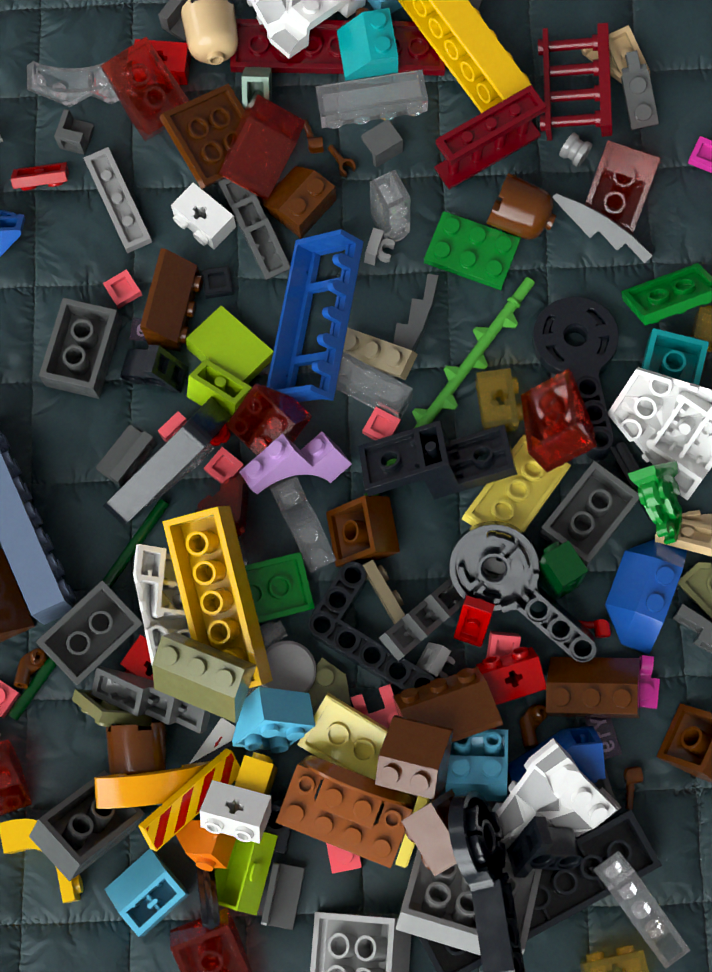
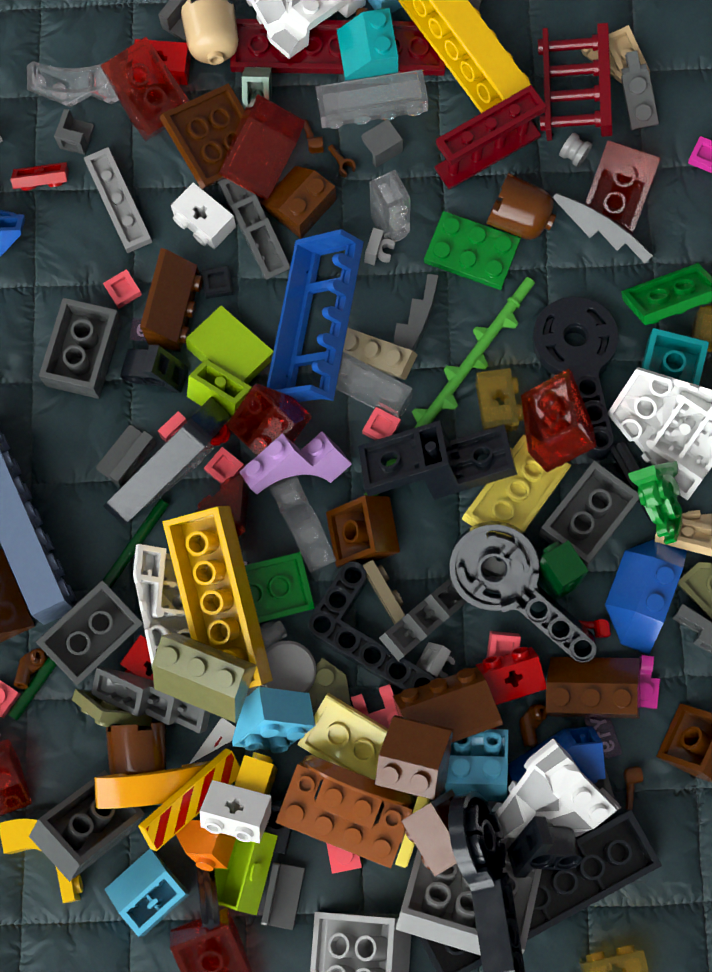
red plate [453,595,495,647] -> none
clear brick [593,851,691,969] -> none

